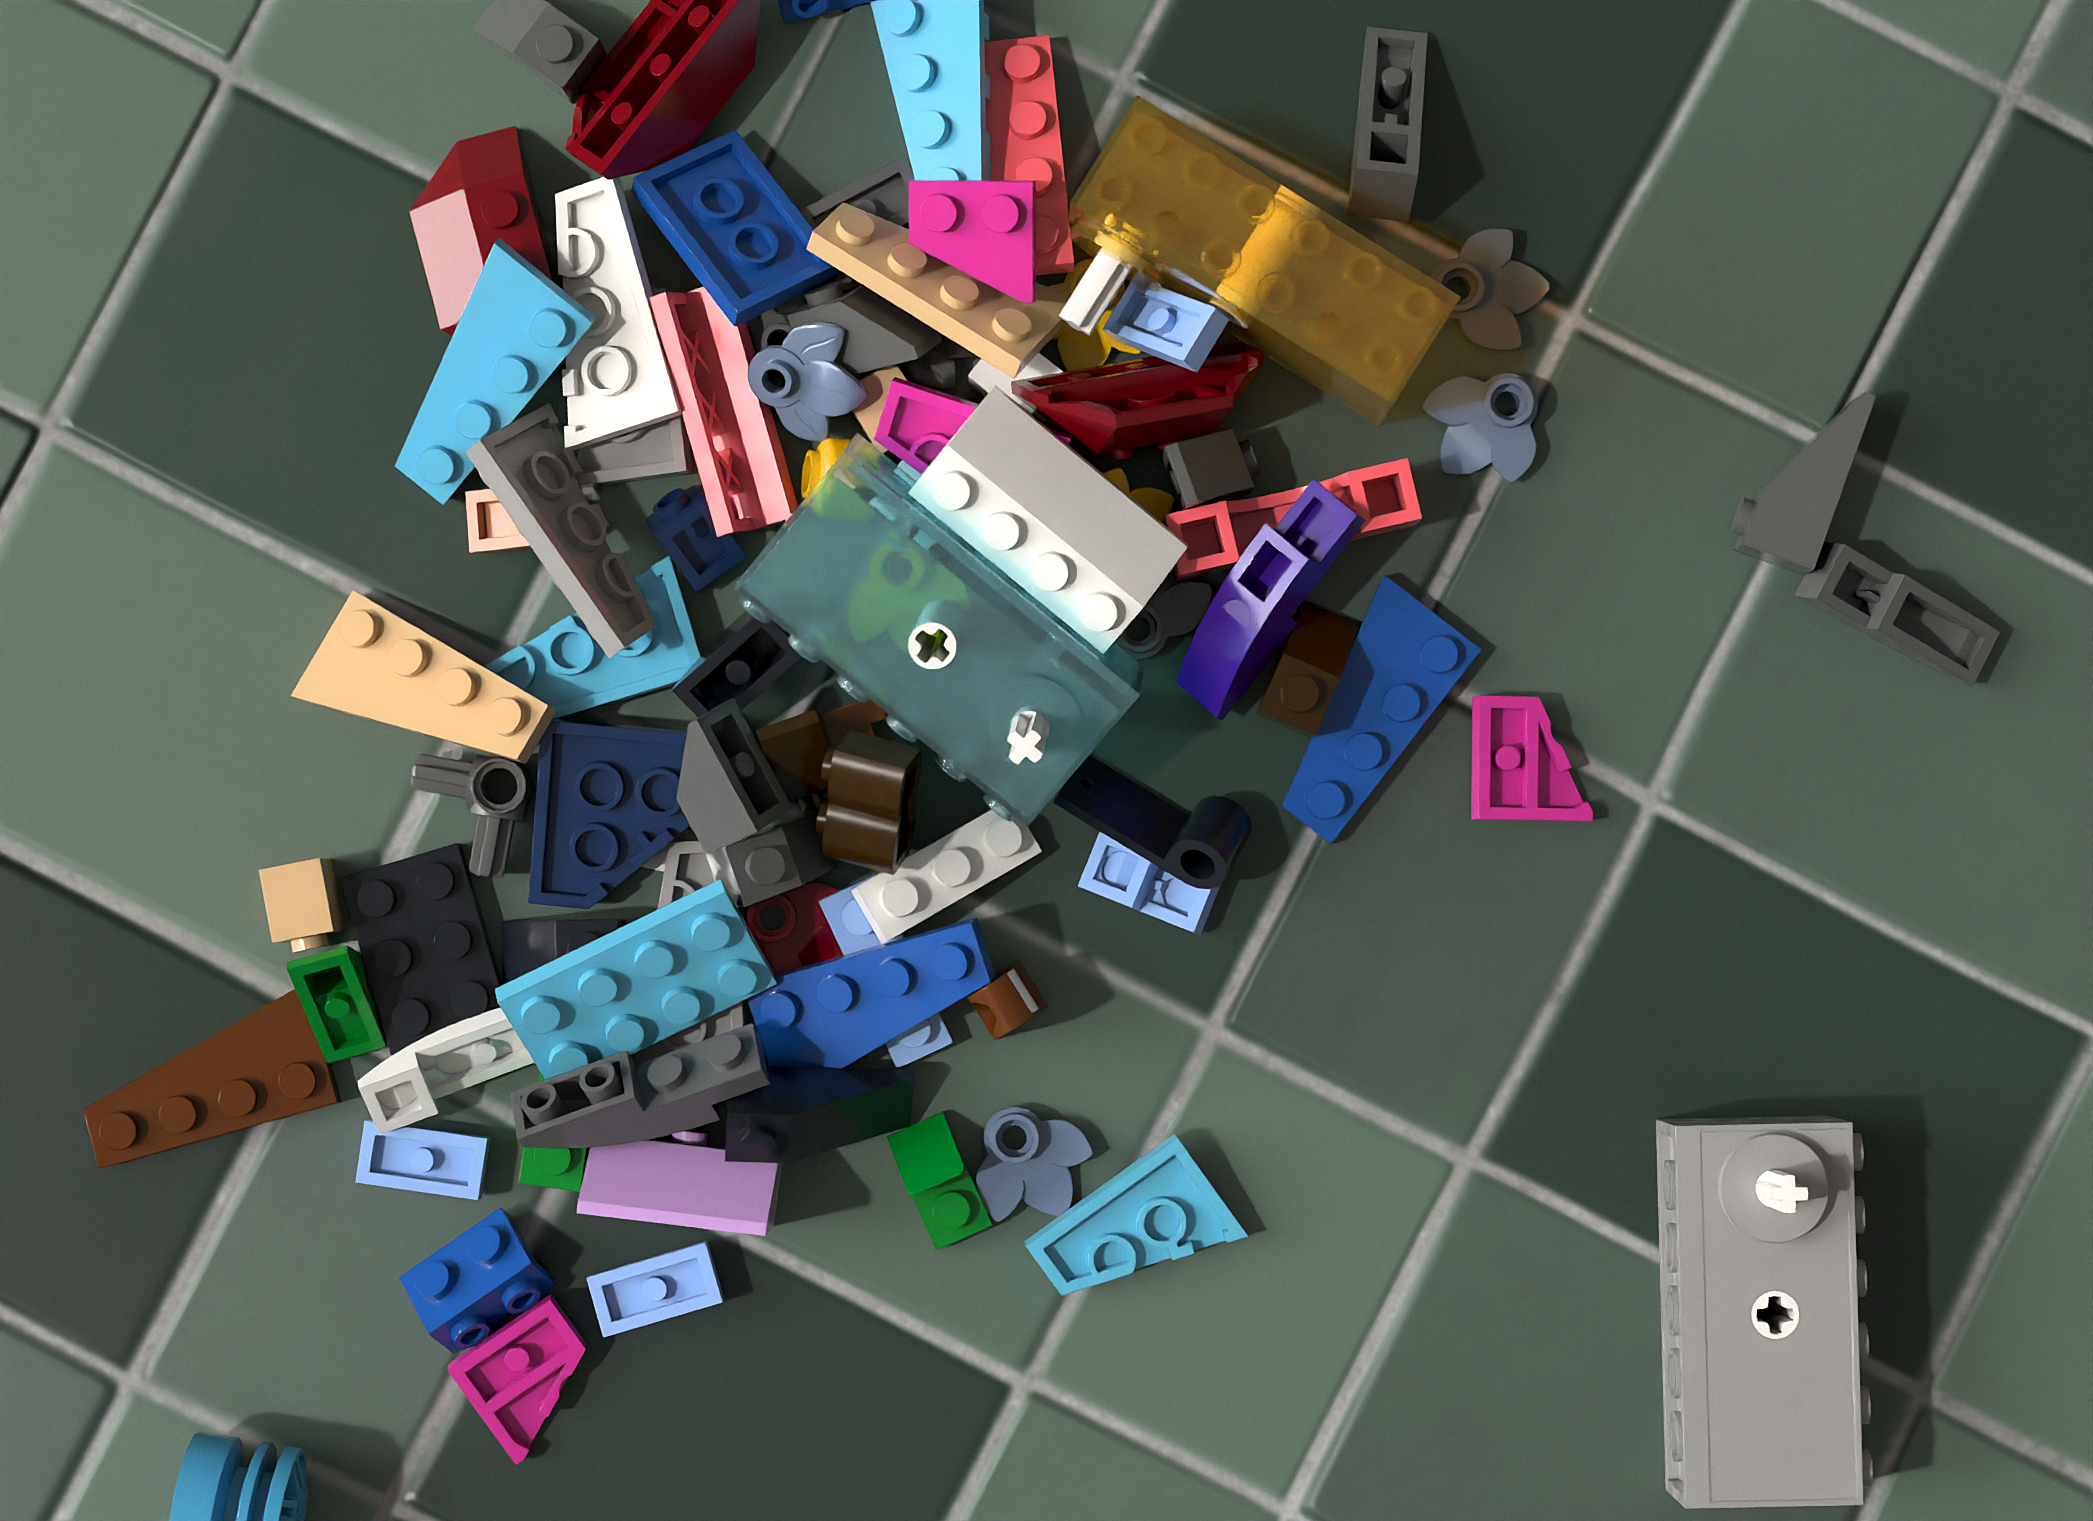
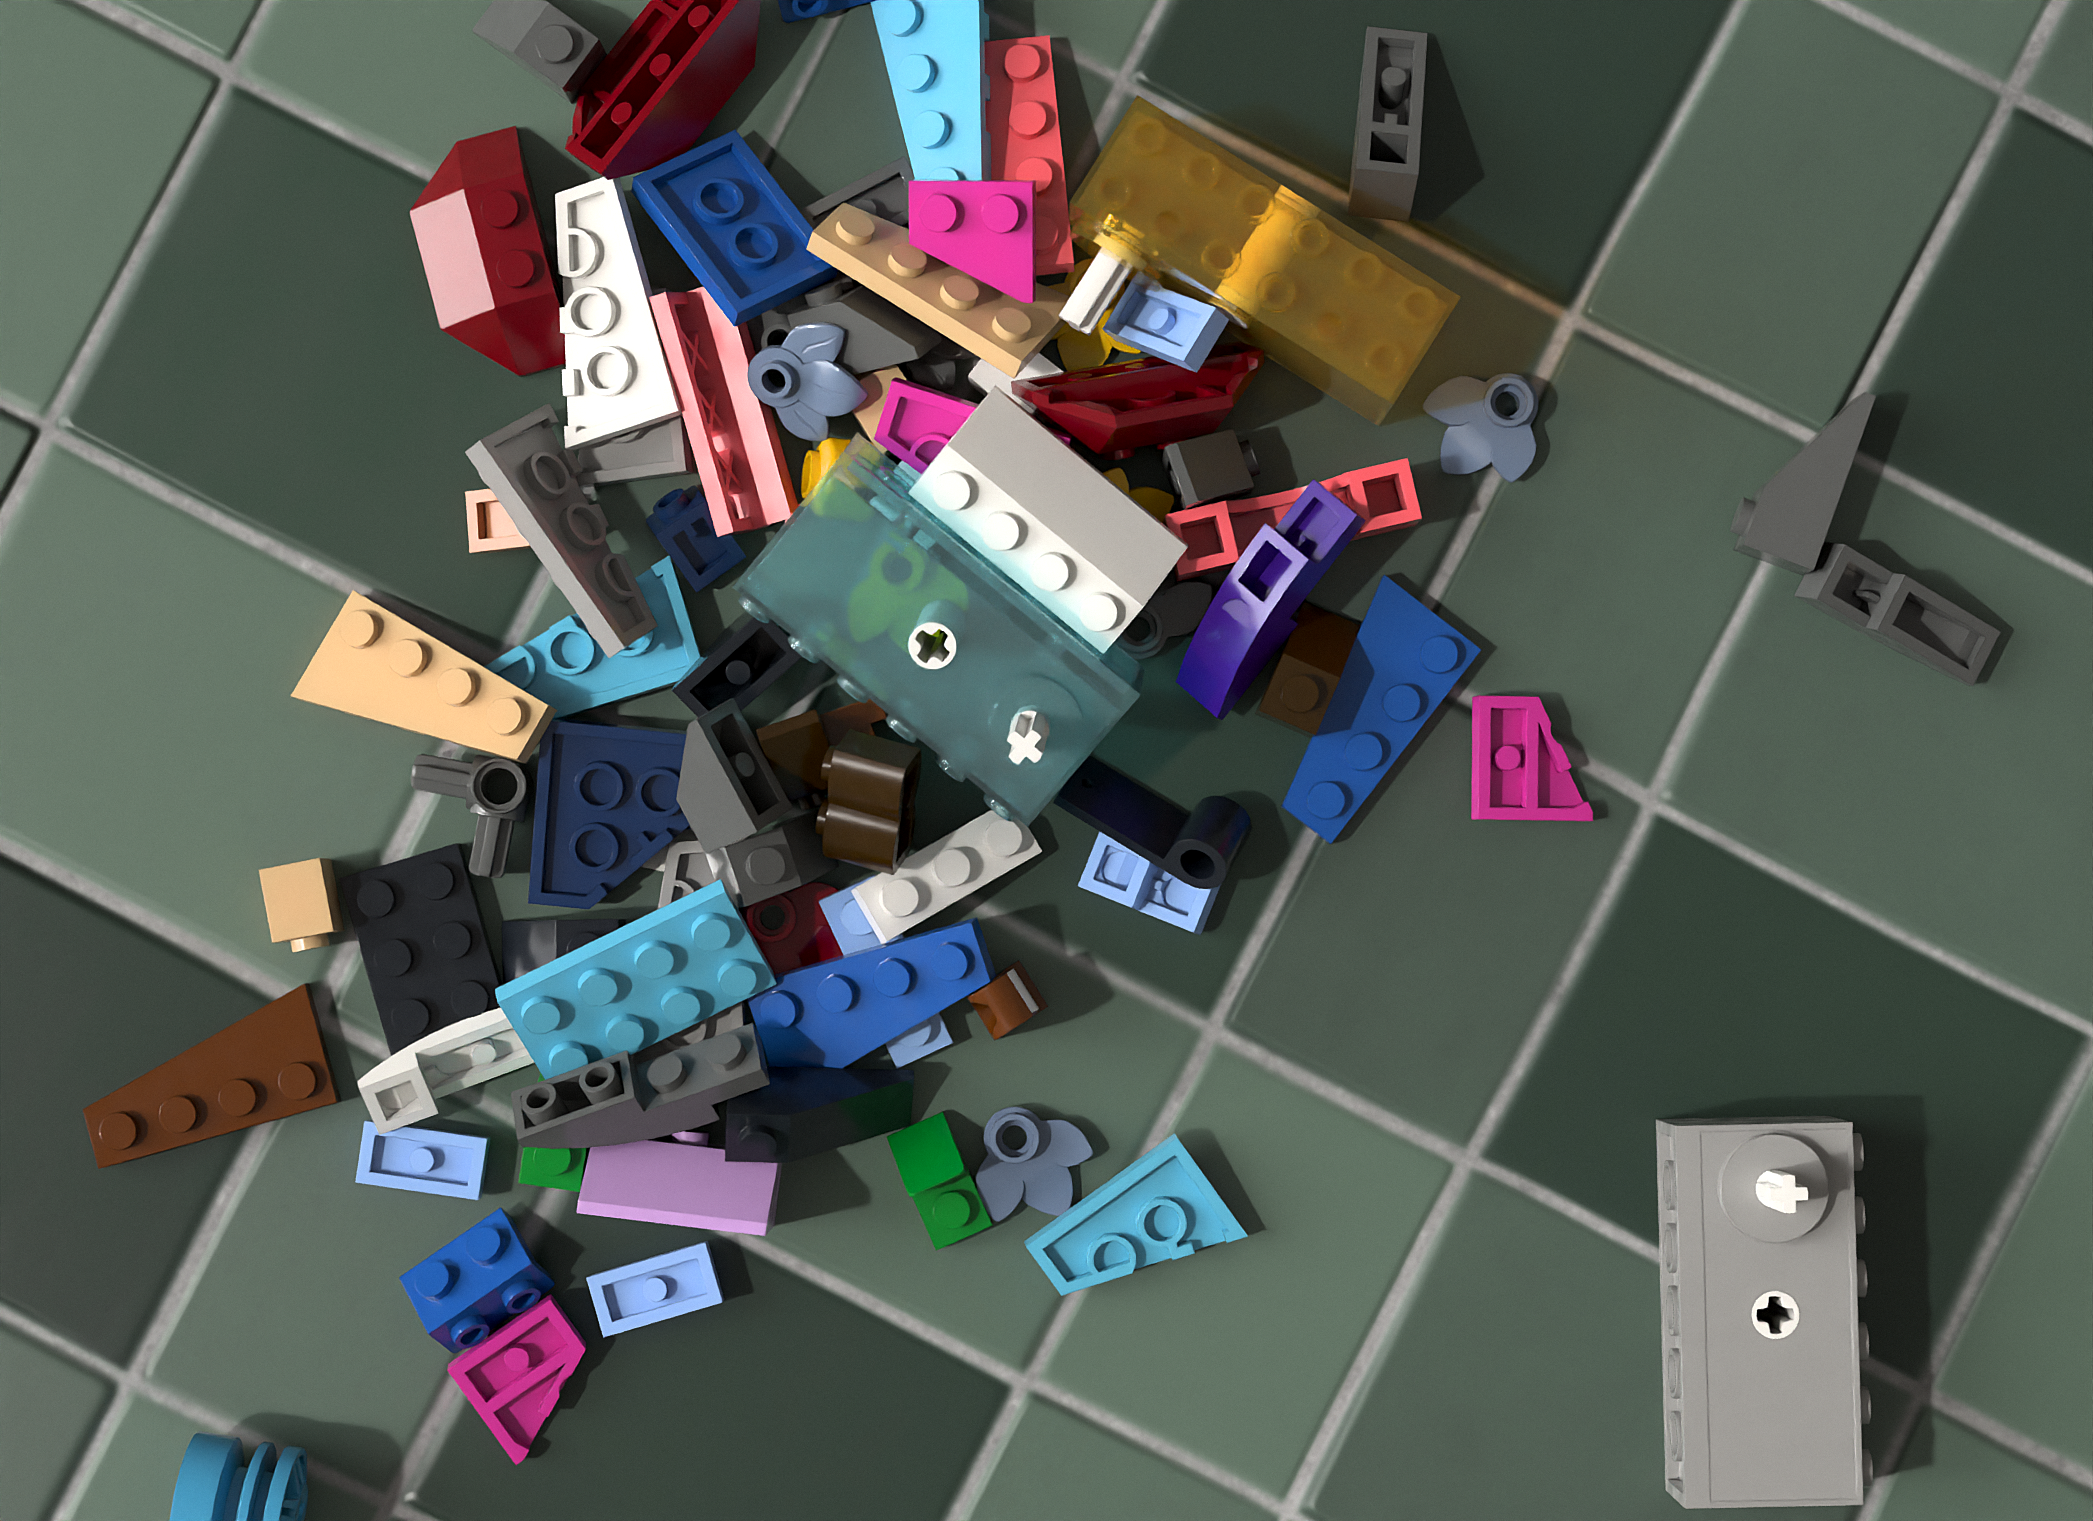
green slope [287,946,387,1064] -> none
medium azure wing [395,238,597,505] -> none
dark grey plate [1427,228,1550,351] -> none

